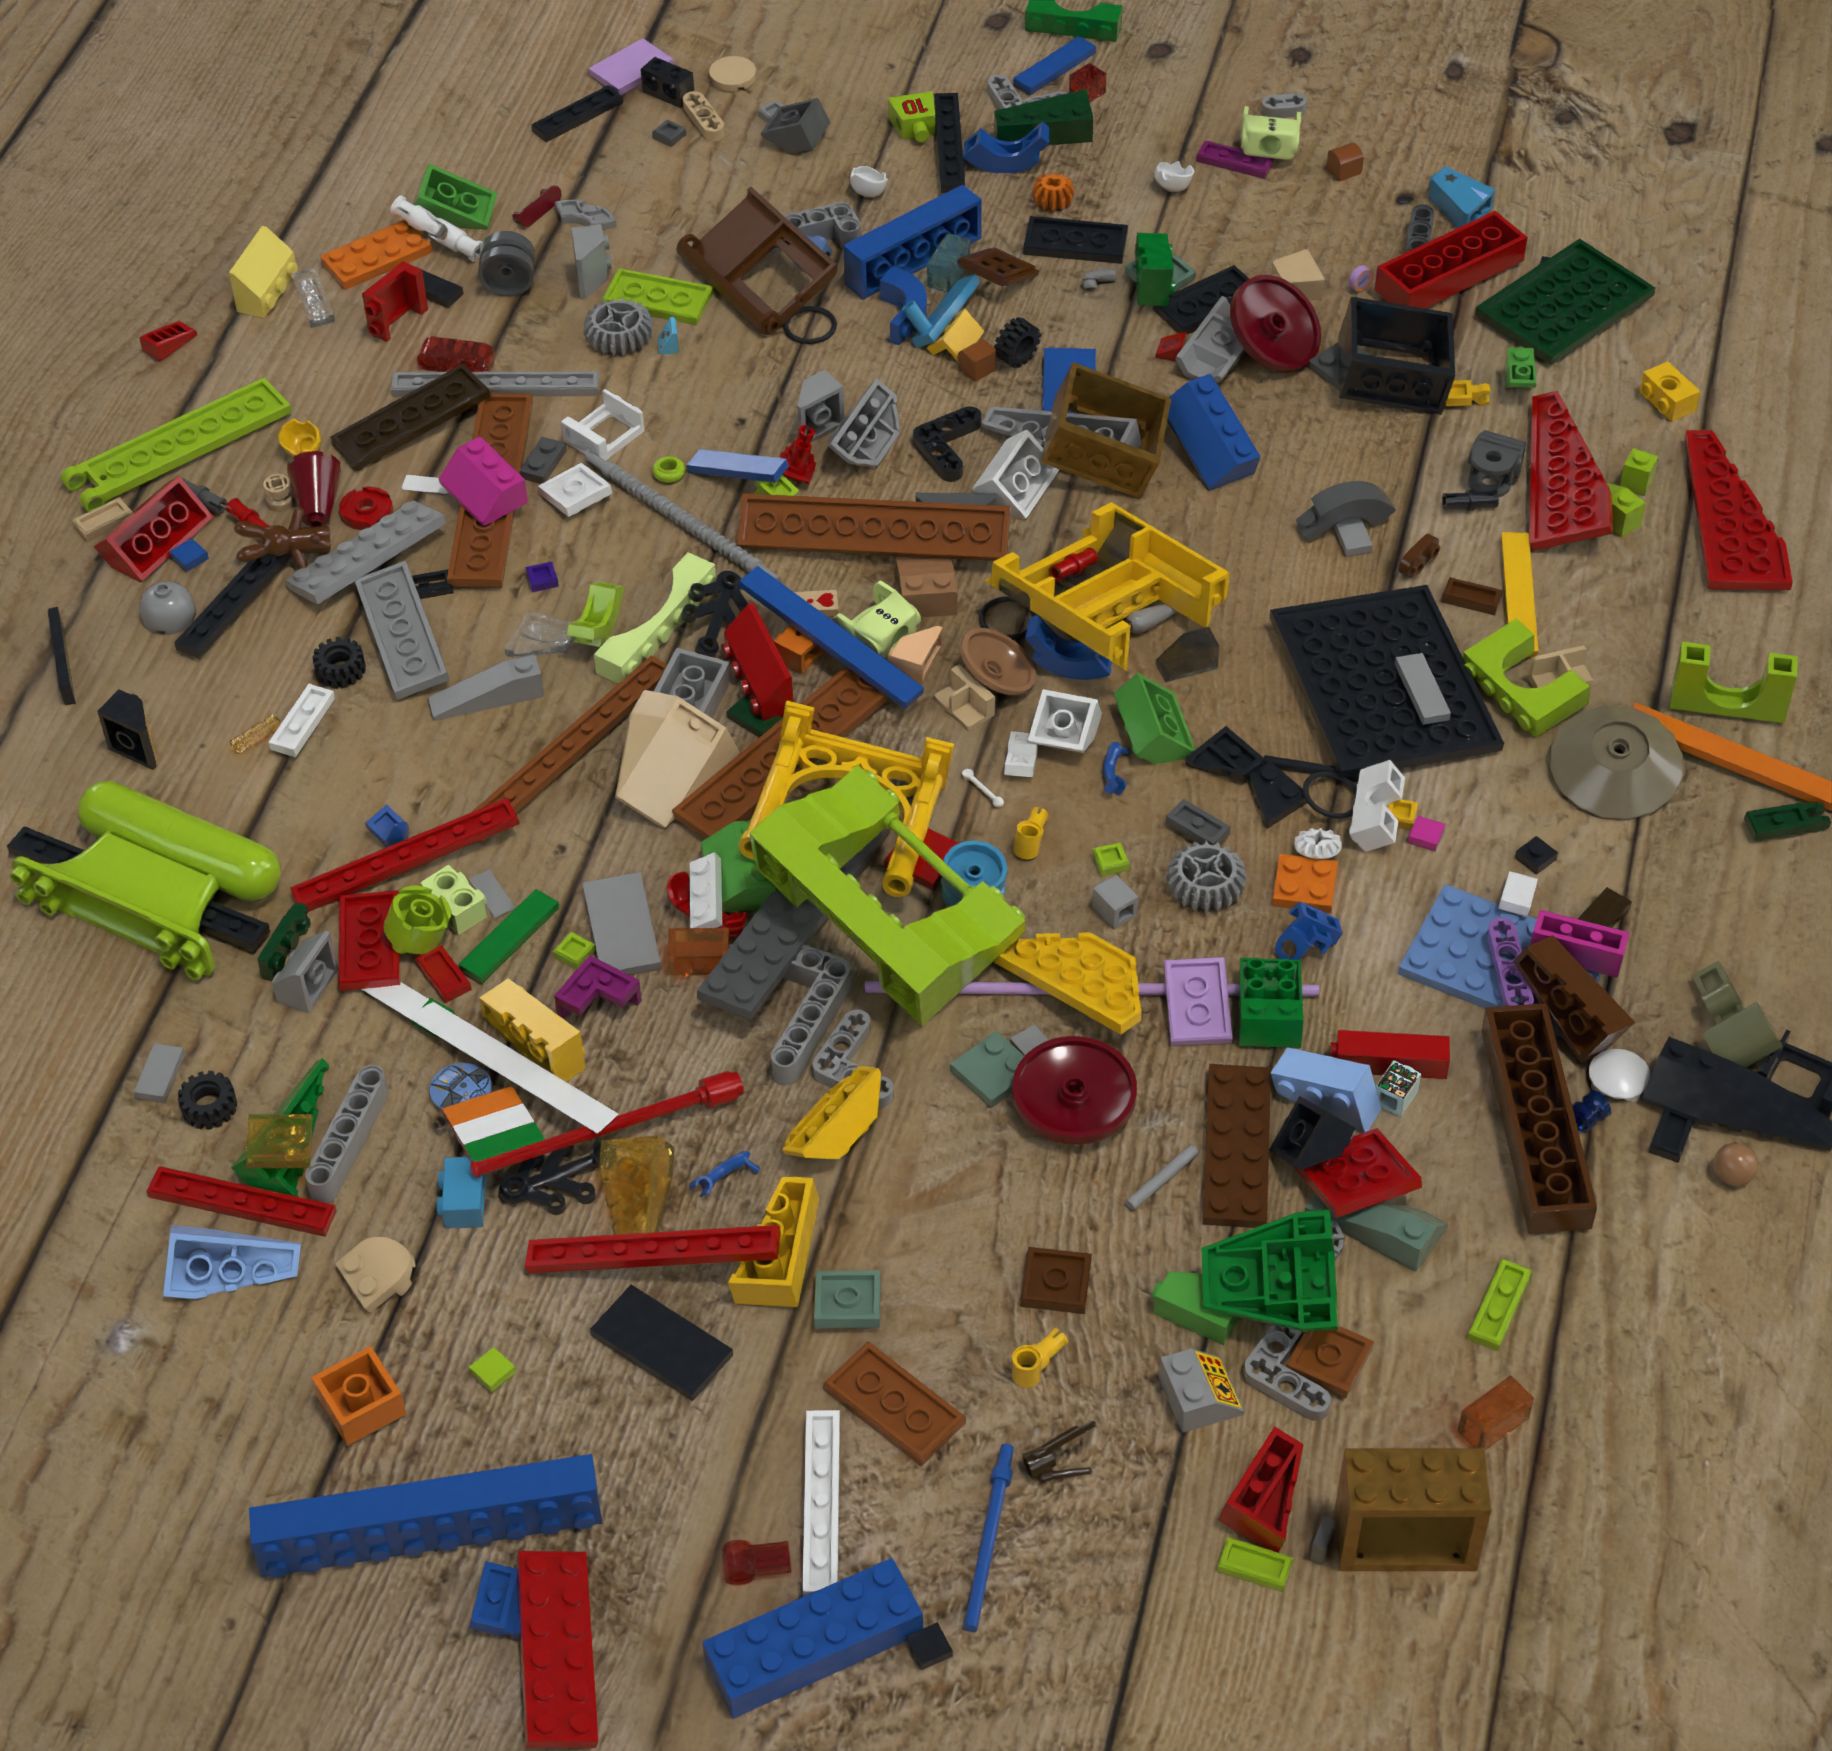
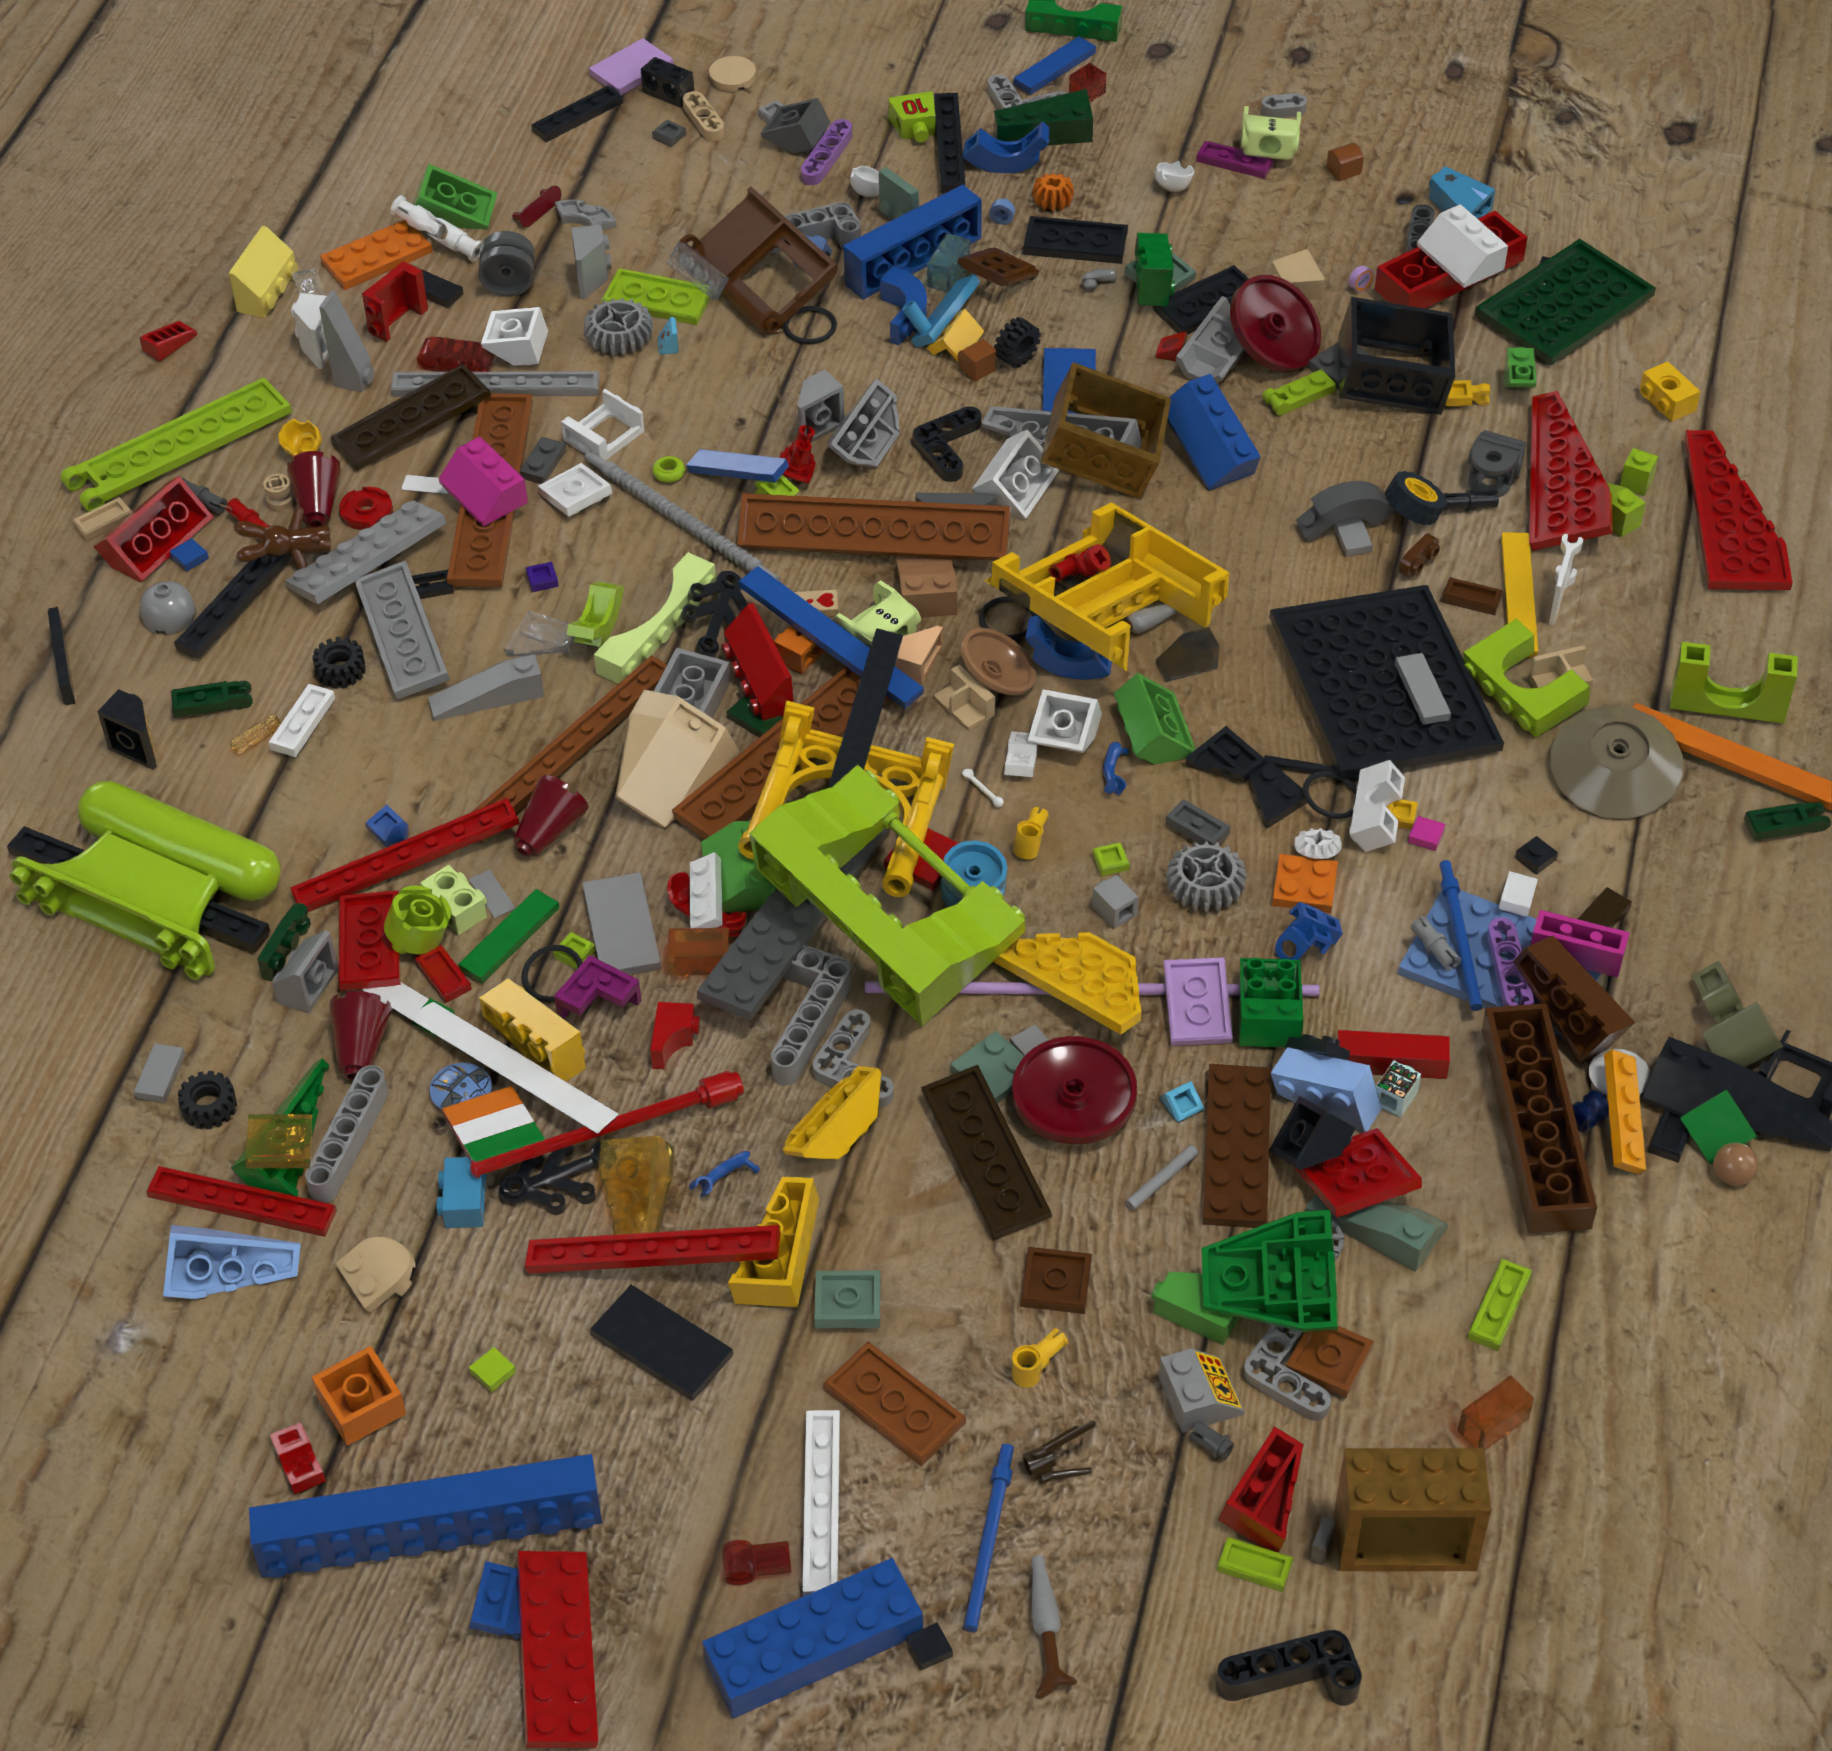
none -> dark green hinge [171,680,253,718]
none -> red slope [269,1422,326,1495]
none -> white slope [291,293,328,369]
none -> light grey wedge [319,291,374,393]
none -> dark red cone [330,991,392,1080]
none -> white slope [481,307,548,366]
none -> dark red cone [514,774,589,857]
none -> black tyre [522,945,583,1003]
none -> red arch [650,1002,701,1070]
none -> clear plate [667,241,729,300]
none -> medium lavender beam [801,119,853,185]
none -> black tile [828,628,903,788]
none -> sand green plate [878,167,919,220]
none -> dark brown tile [921,1065,1052,1241]
none -> medium blue tile [989,199,1015,225]
none -> piece [1031,1555,1077,1699]
none -> red wheel [1076,544,1111,578]
none -> medium azure slope [1159,1081,1205,1122]
none -> dark grey pin [1189,1421,1234,1460]
none -> black beam [1216,1630,1362,1706]
none -> lime plate [1261,369,1336,416]
none -> black plate [1285,1034,1351,1061]
none -> black wheel [1384,471,1447,525]
none -> light grey pin [1410,916,1461,971]
none -> white slope [1417,204,1508,288]
none -> blue bar [1439,860,1483,1011]
none -> white flag [1549,534,1583,626]
none -> light orange plate [1604,1049,1646,1174]
none -> green sticker [1680,1090,1757,1164]

